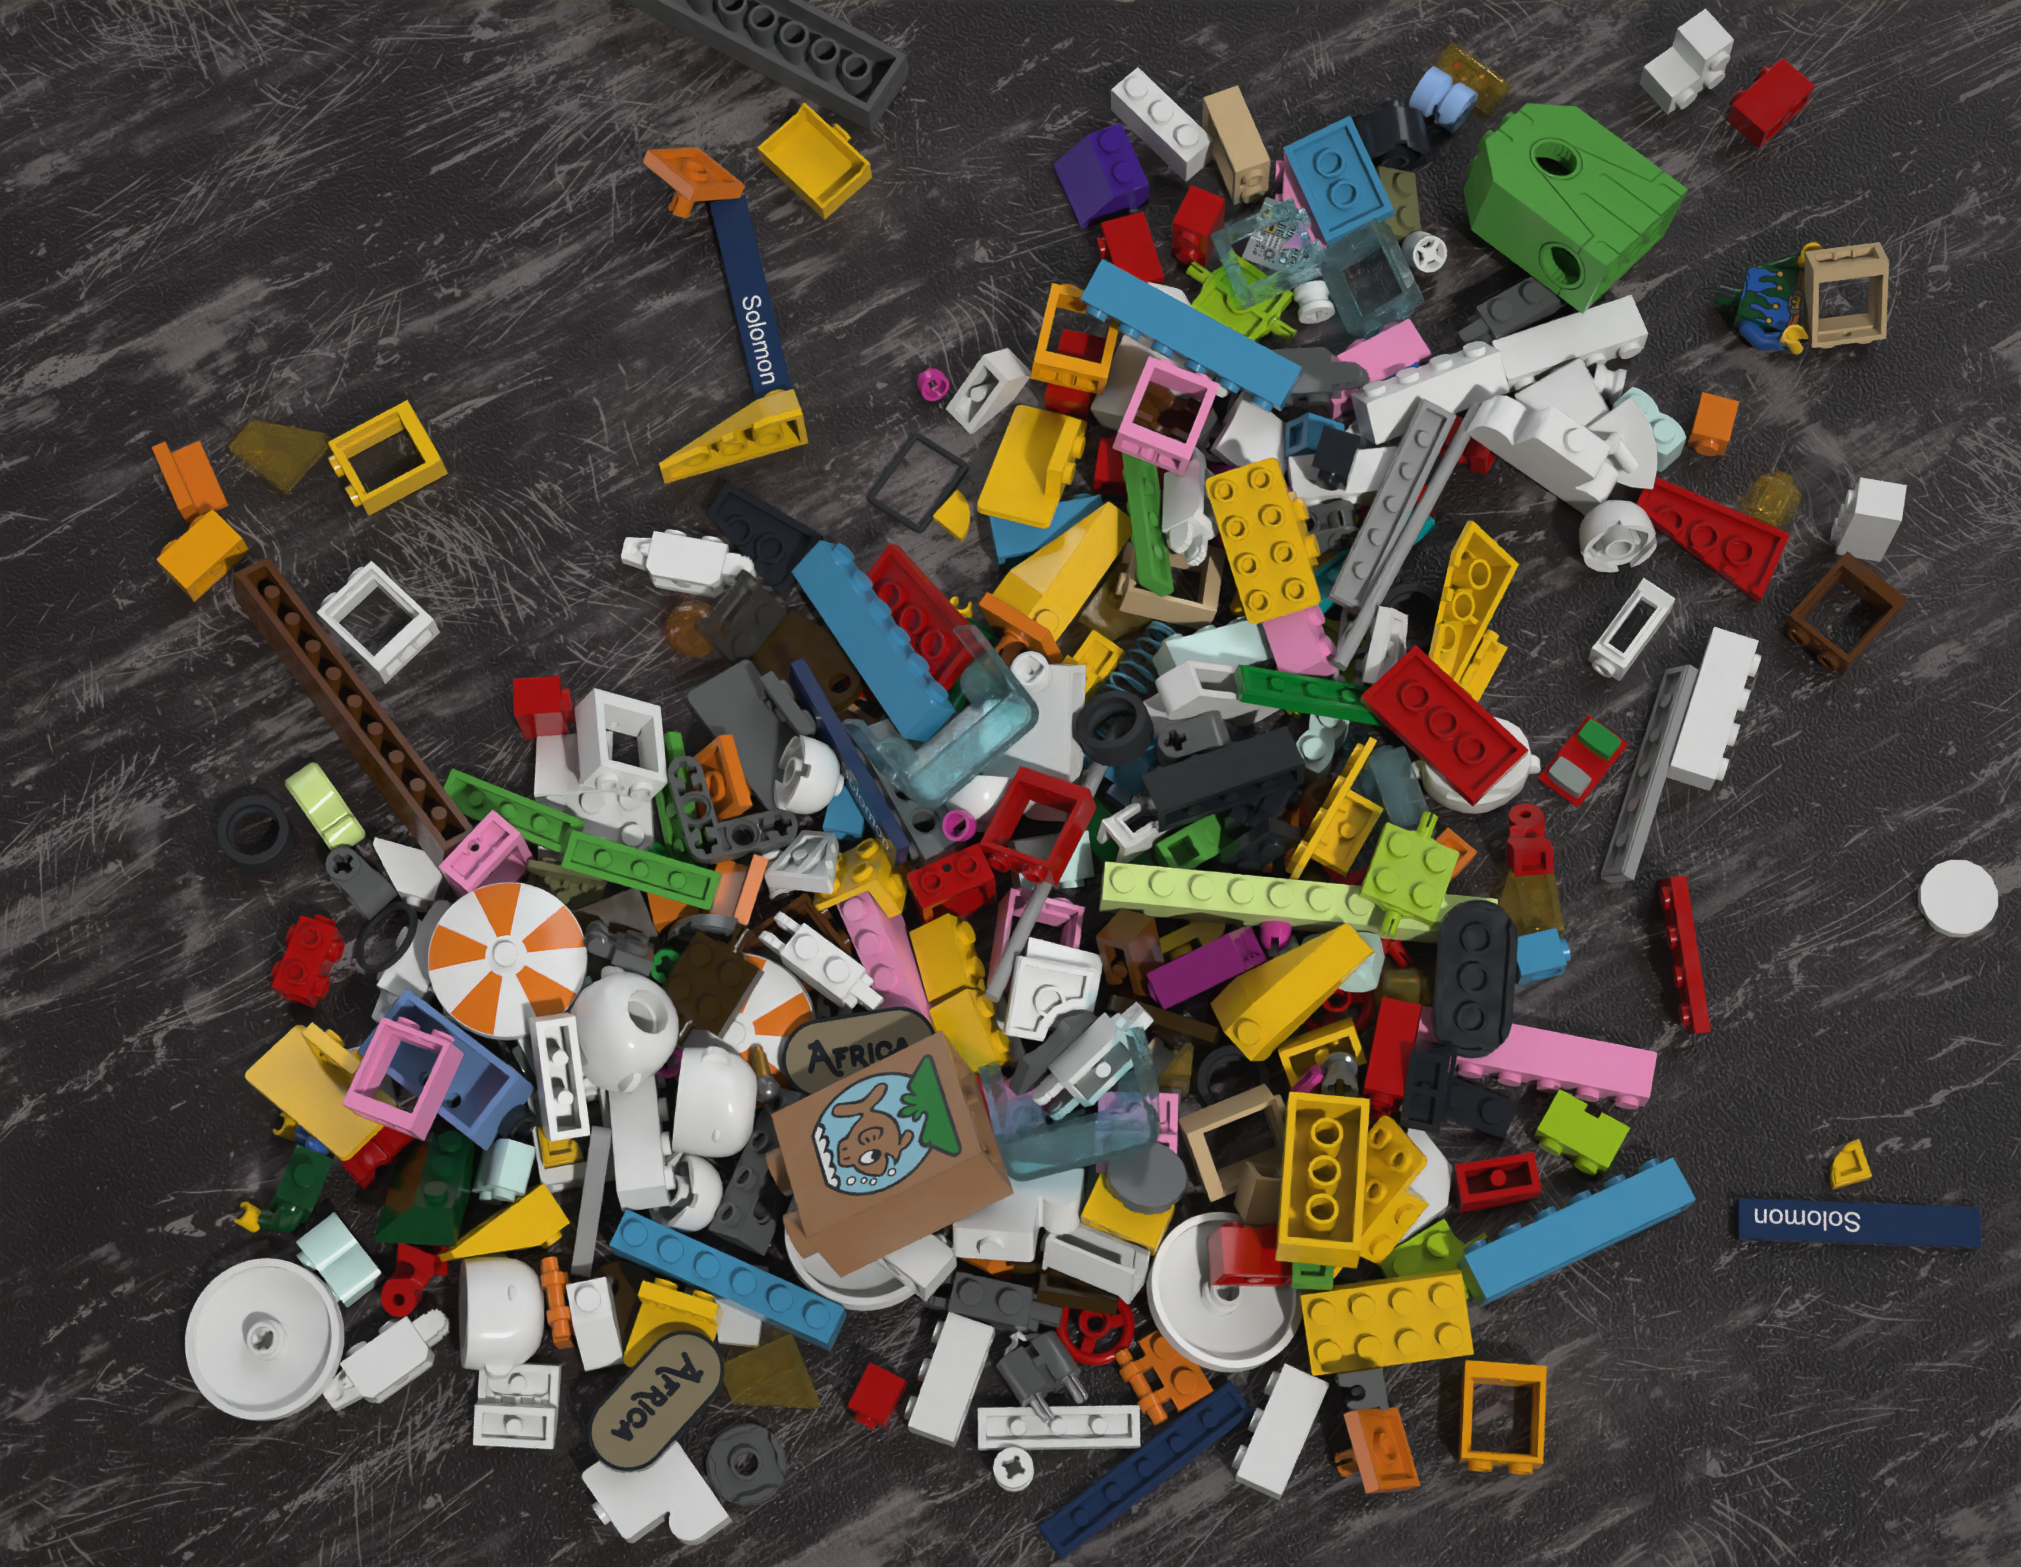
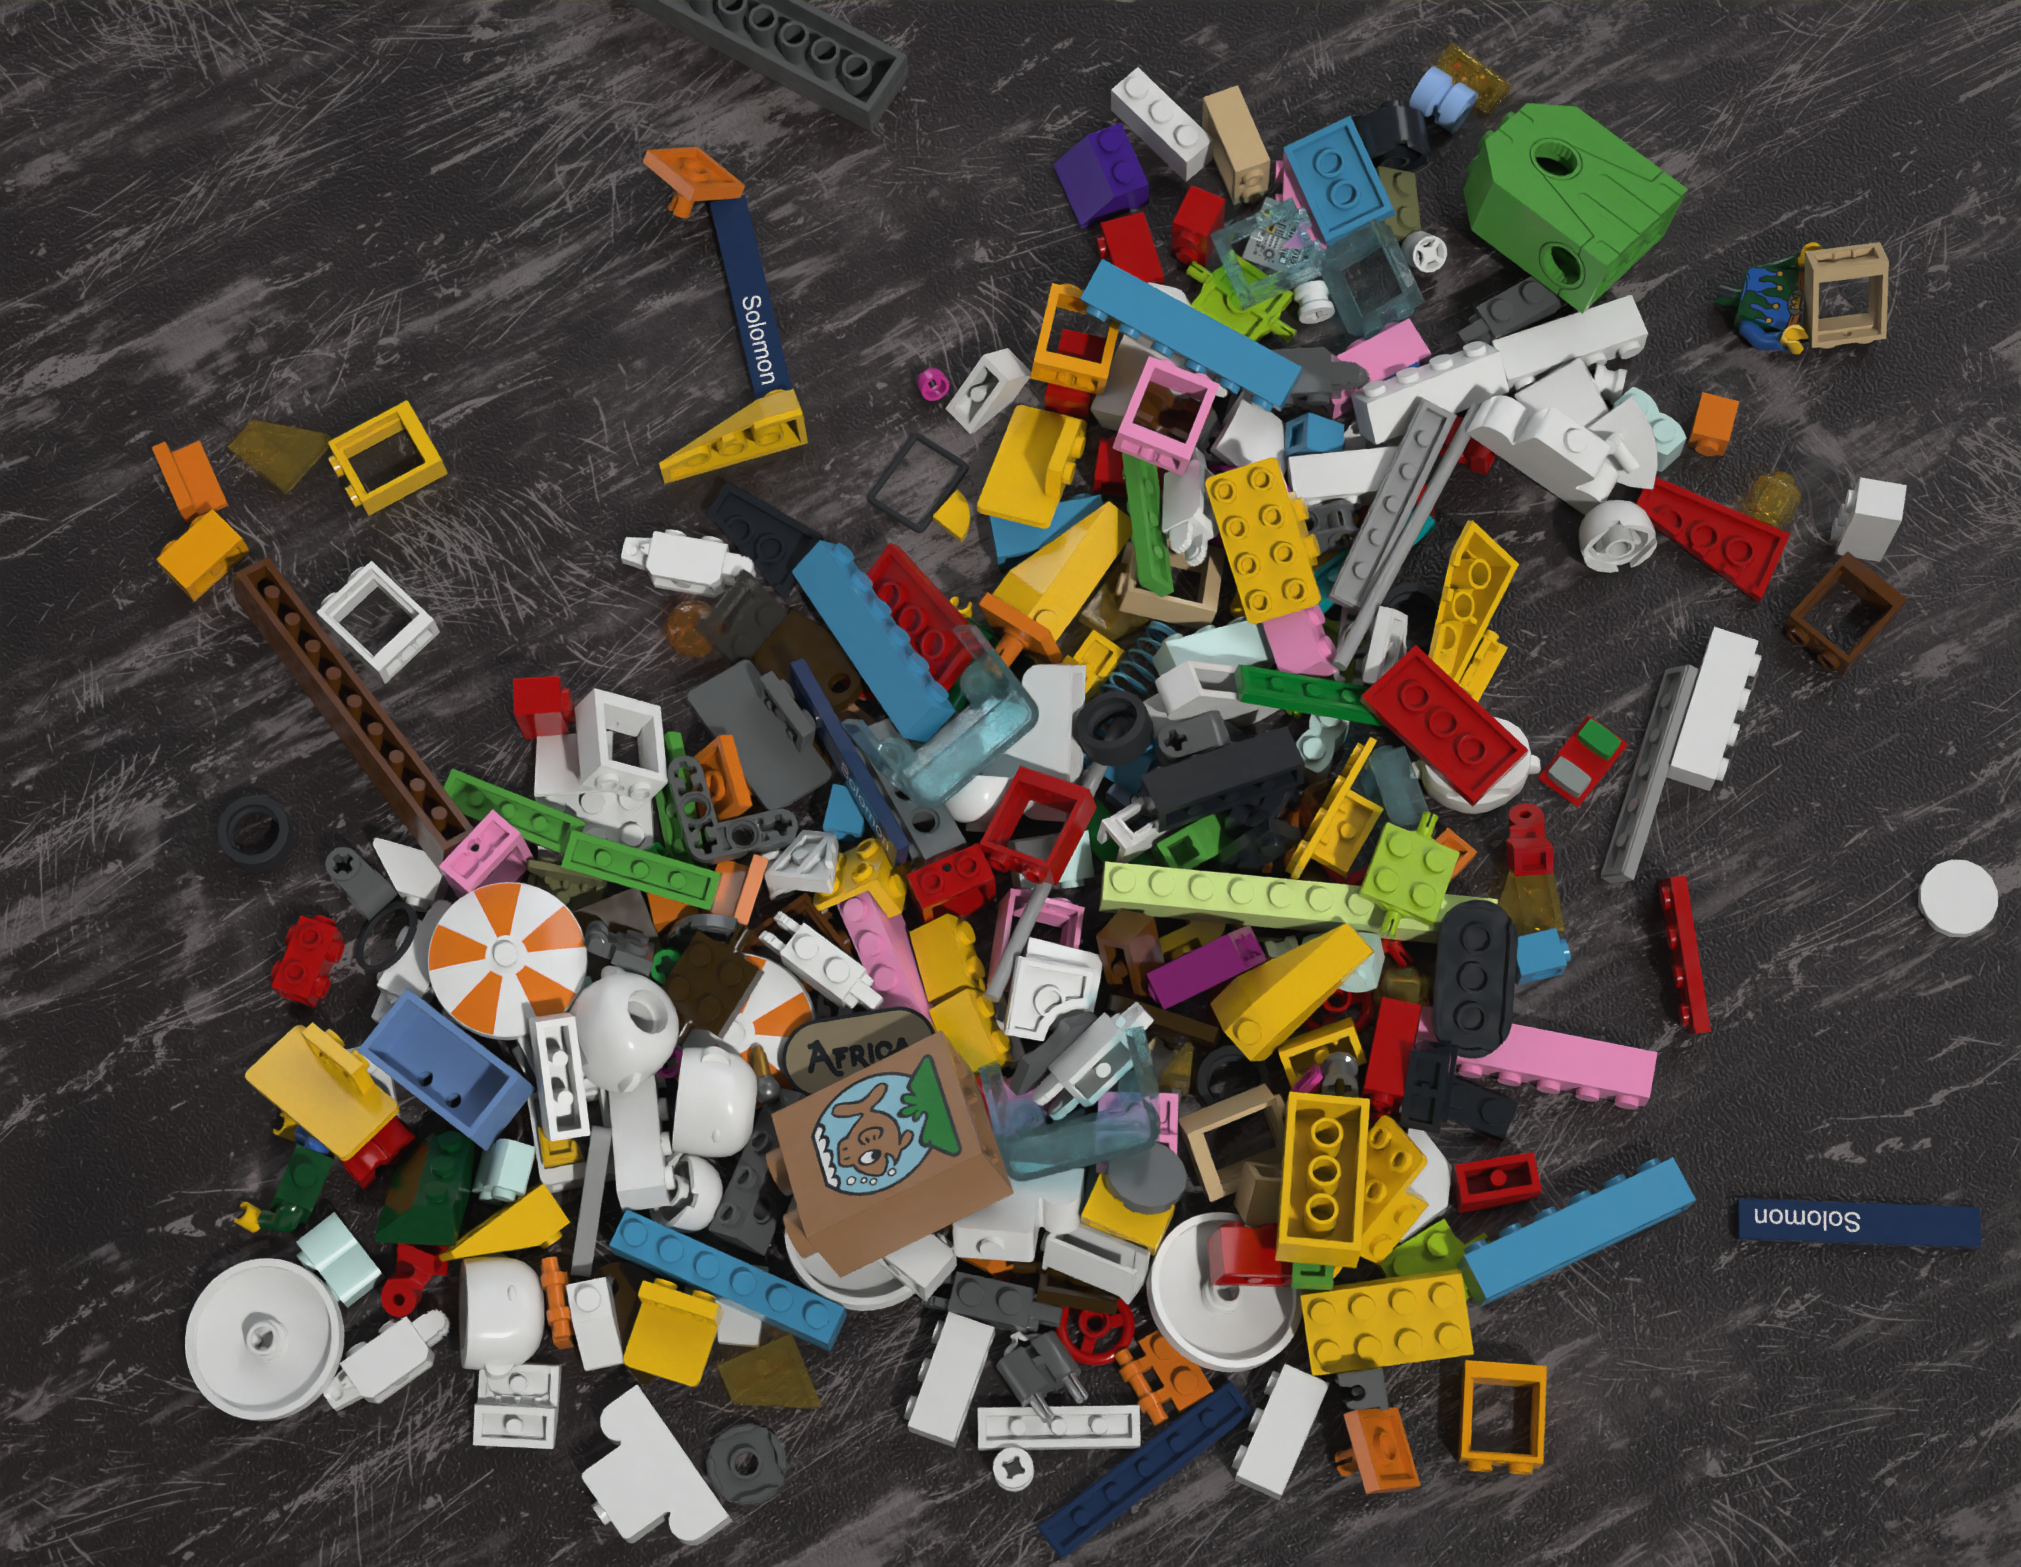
yellowish green animal [285,762,366,851] -> none
bright pink window [342,1017,464,1141] -> none
black tile [498,1105,536,1142] -> none
dark tan tile [588,1331,725,1473] -> none
yellow container [757,102,872,220] -> none
white cylinder [774,735,844,814] -> none
red brick [848,1363,908,1431] -> none
dark pink hinge [942,810,977,842] -> none
white tile [1010,651,1051,693] -> none
dark pink hinge [1260,921,1292,951] -> none
black brick [1309,426,1361,491] -> none
lime brick [1533,1089,1630,1176] -> none
white window [1588,578,1675,681] -> none
white brick [1639,9,1734,115] -> none
red brick [1727,58,1815,149] -> none
yellow tile [1830,1139,1872,1190] -> none

